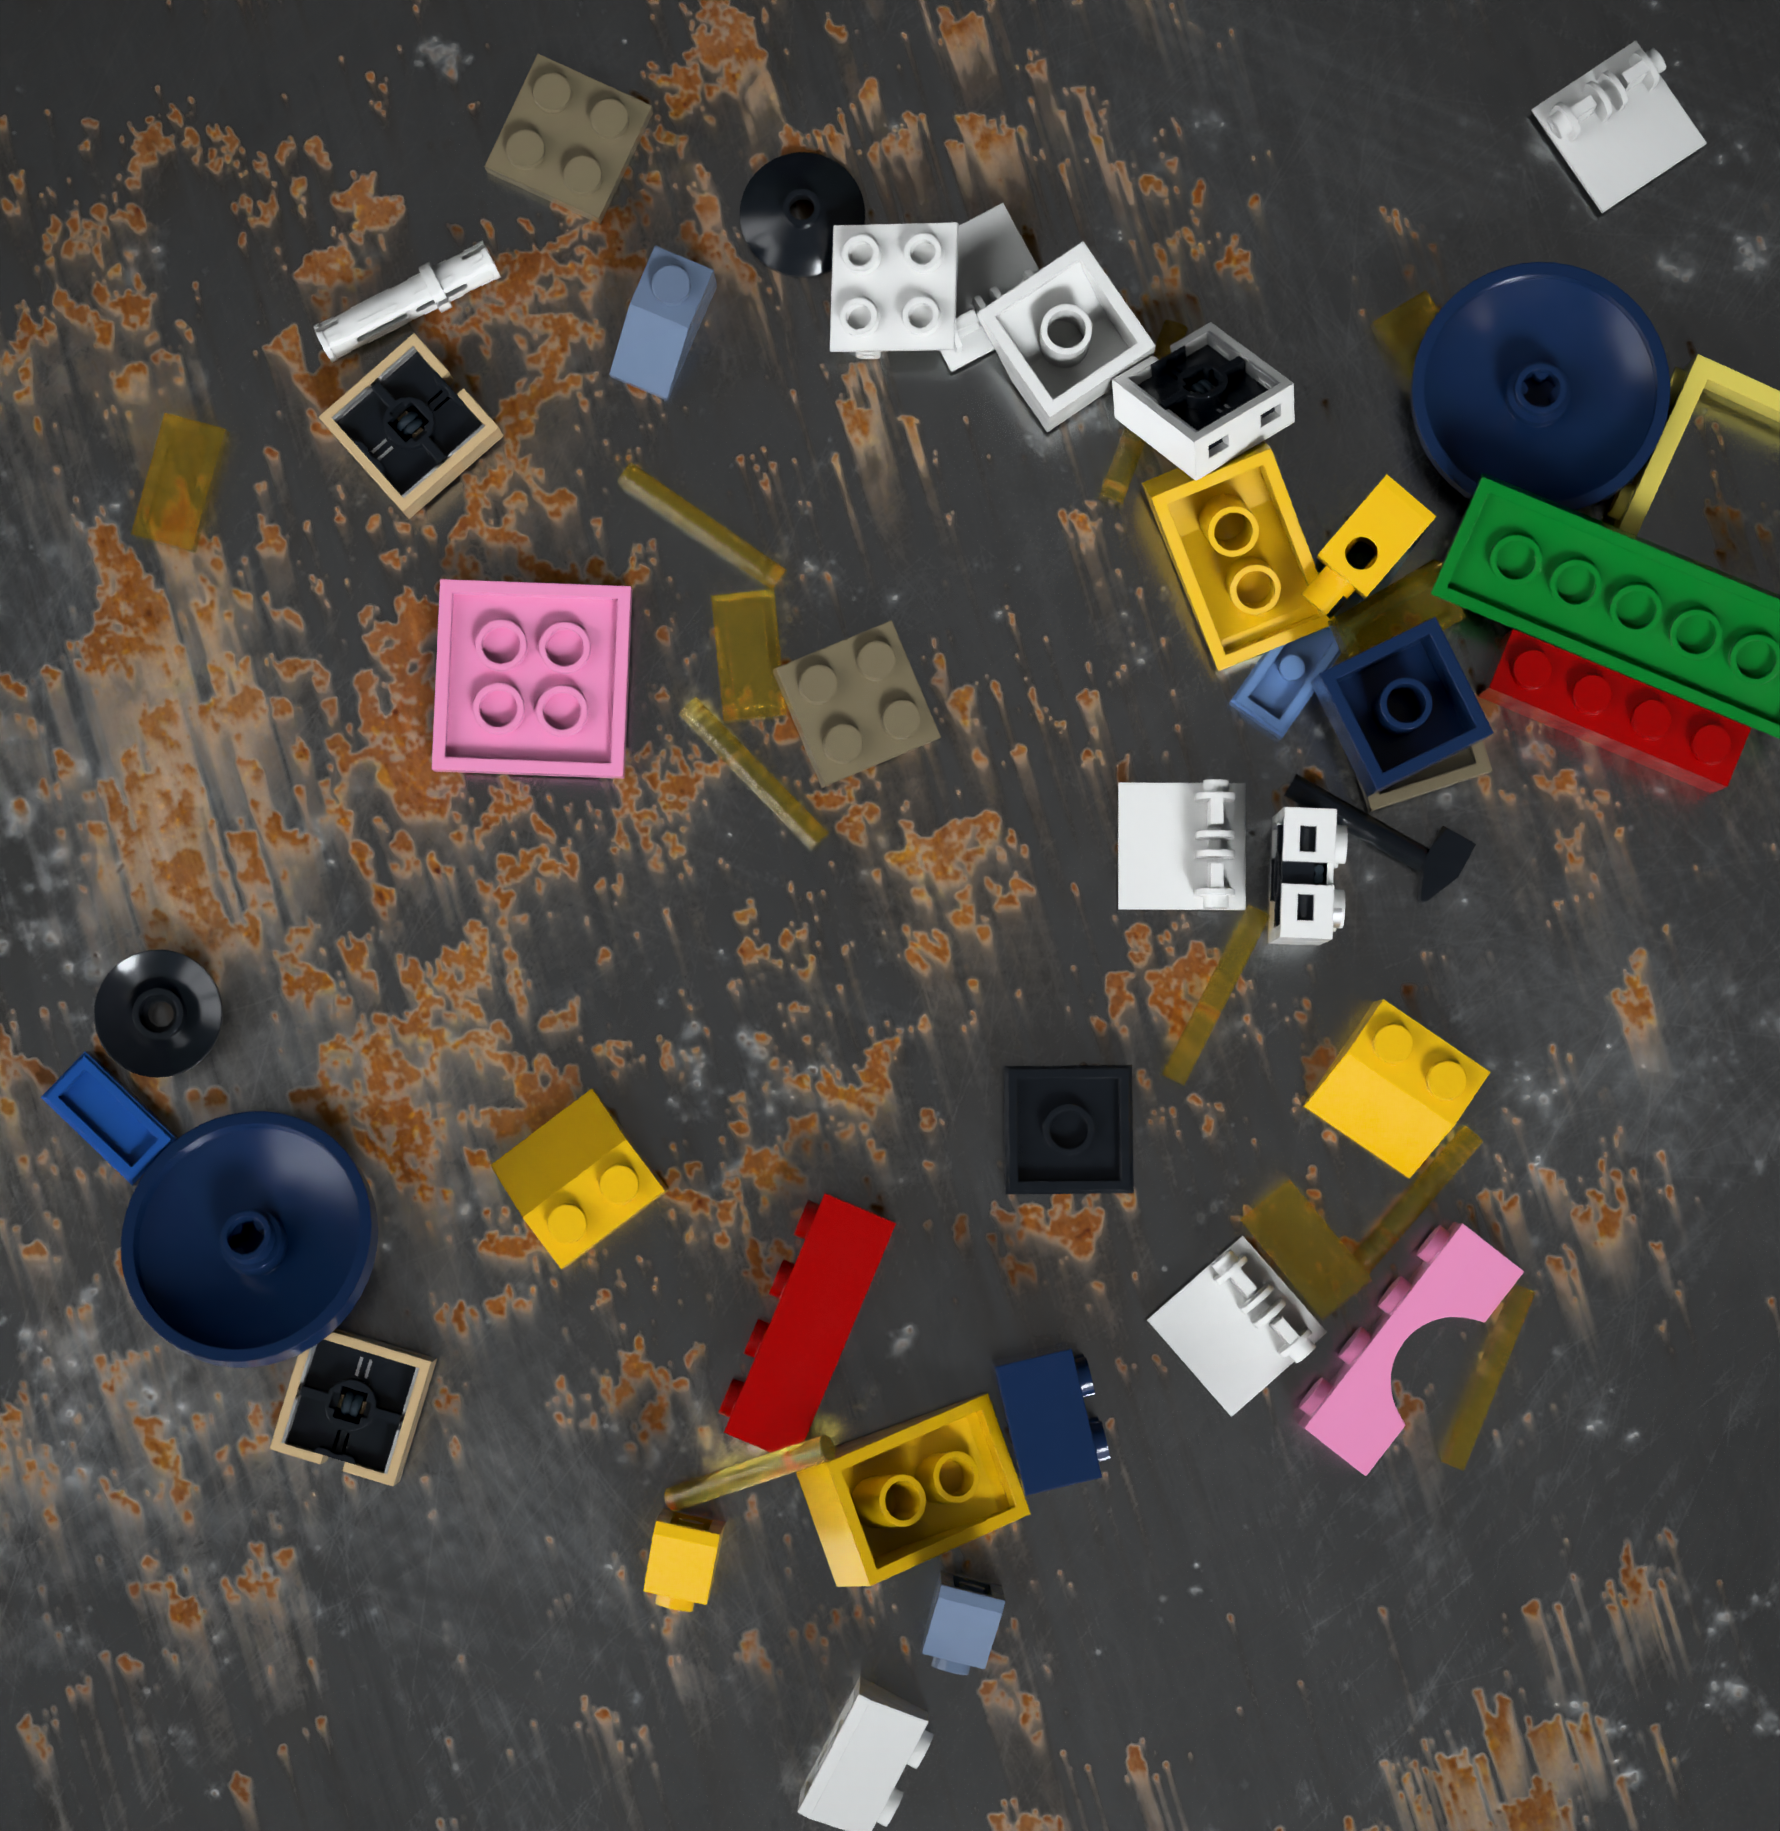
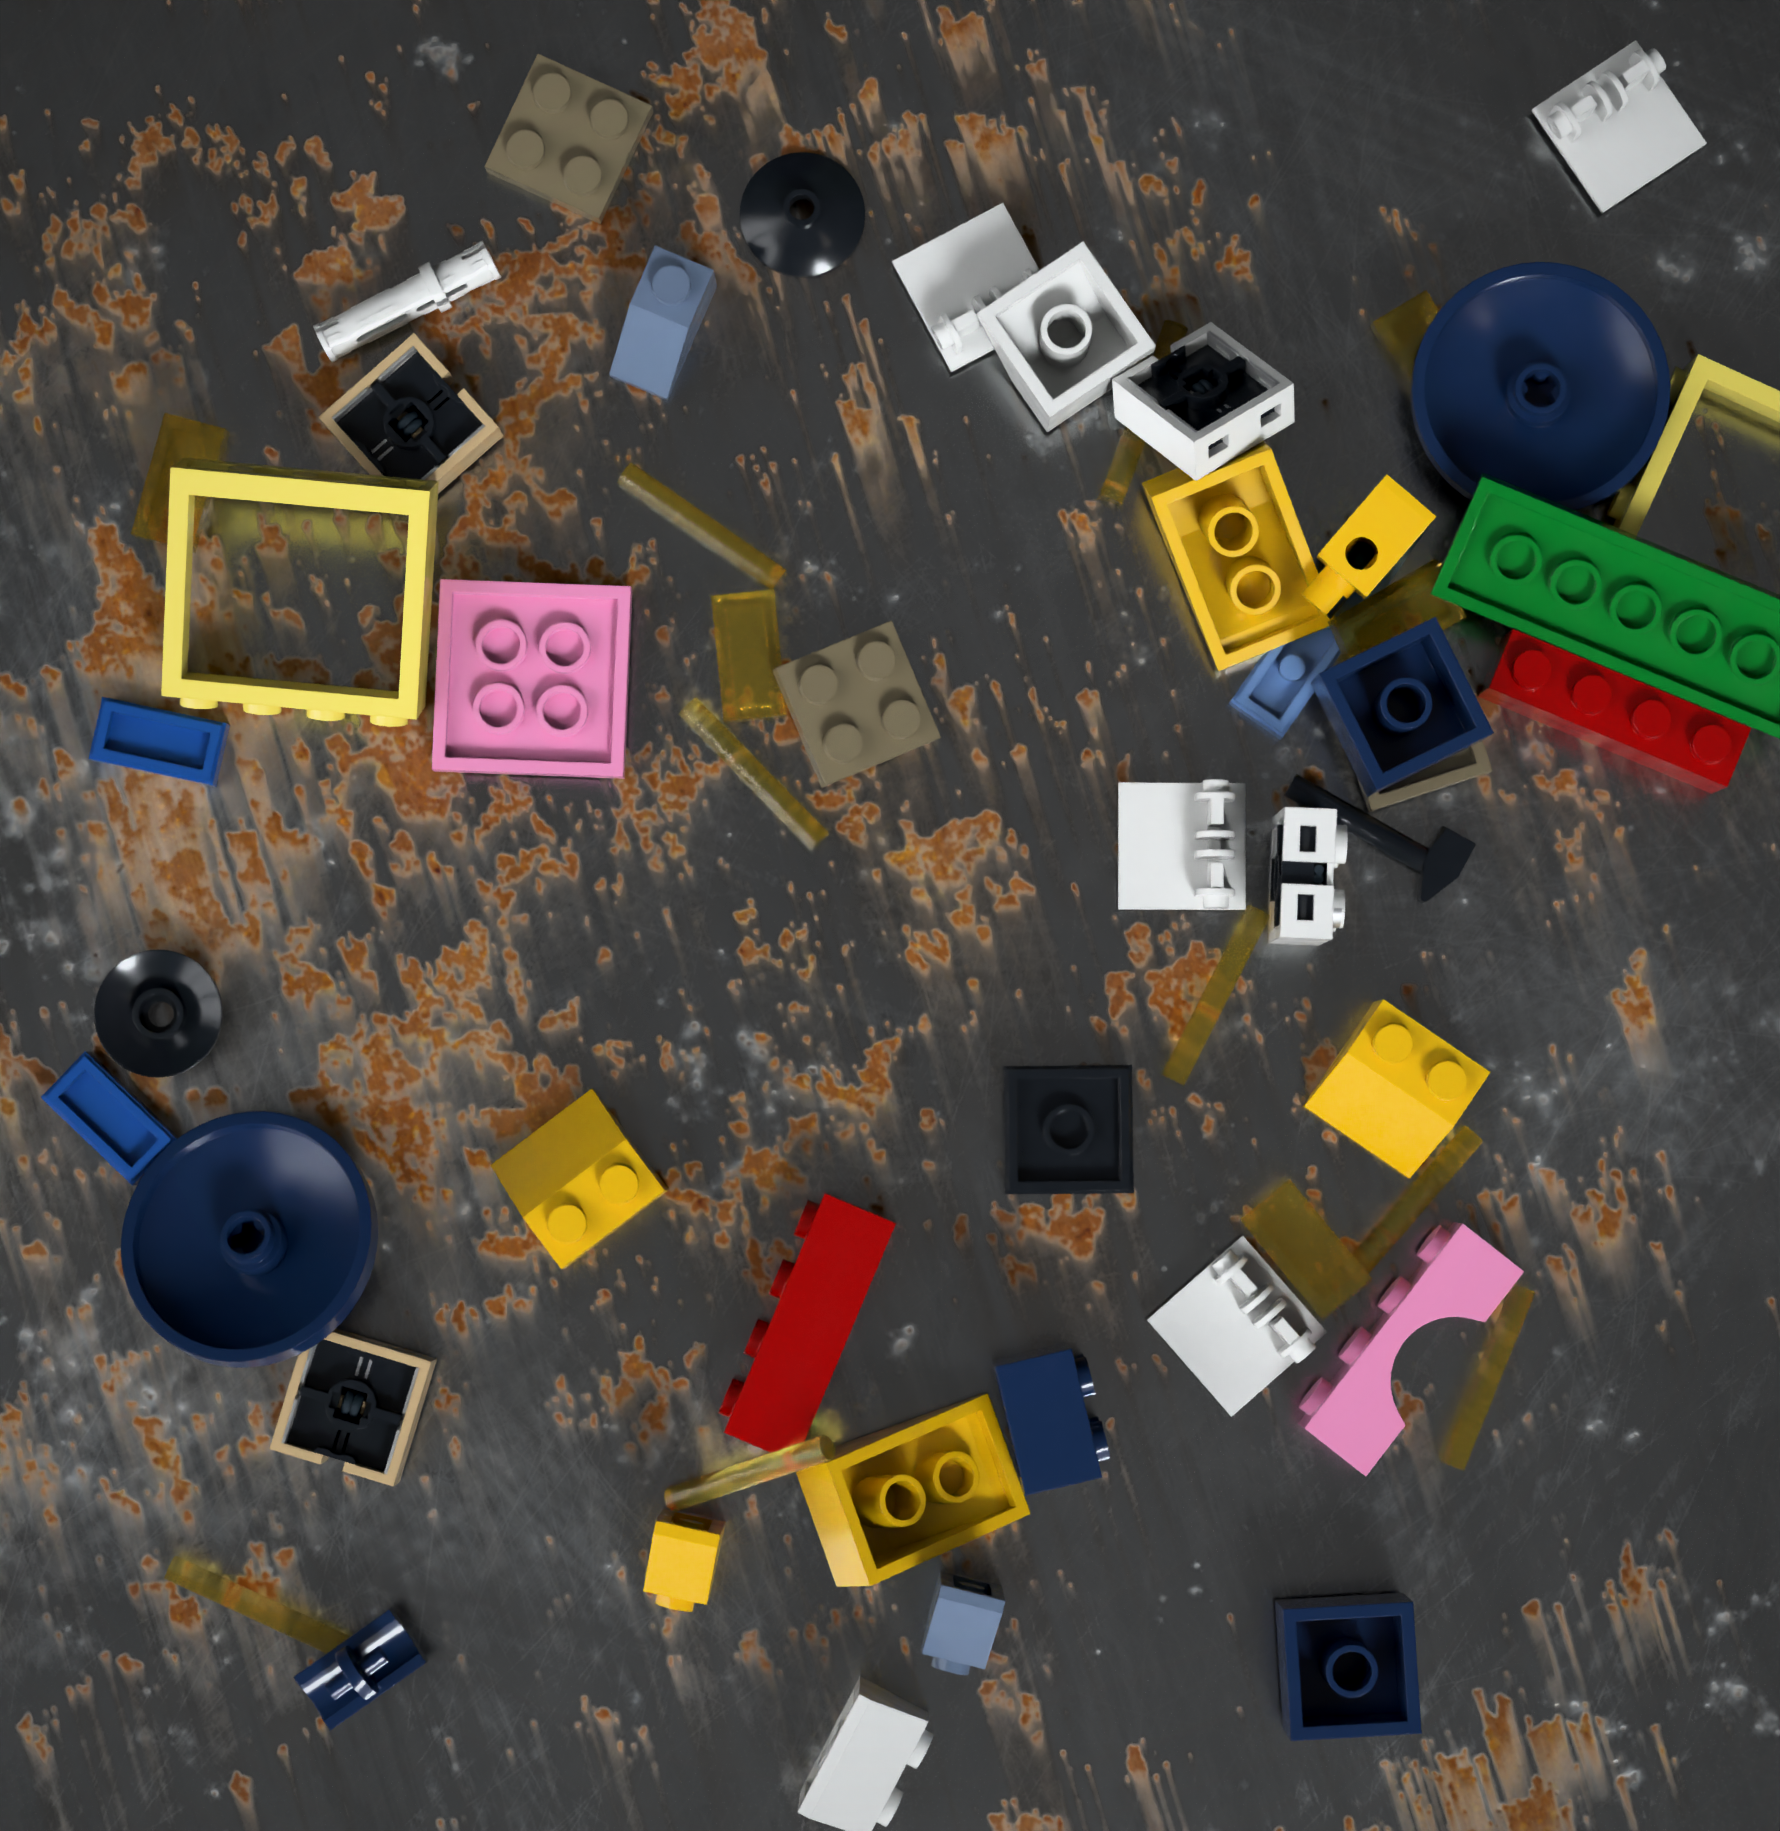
white hinge [830,222,959,359] -> none
none -> blue tile [89,697,230,787]
none -> light yellow window [161,458,439,727]
none -> clear yellow bar [164,1556,350,1653]
none -> dark blue hips [293,1607,428,1731]
none -> dark blue brick [1275,1593,1422,1741]

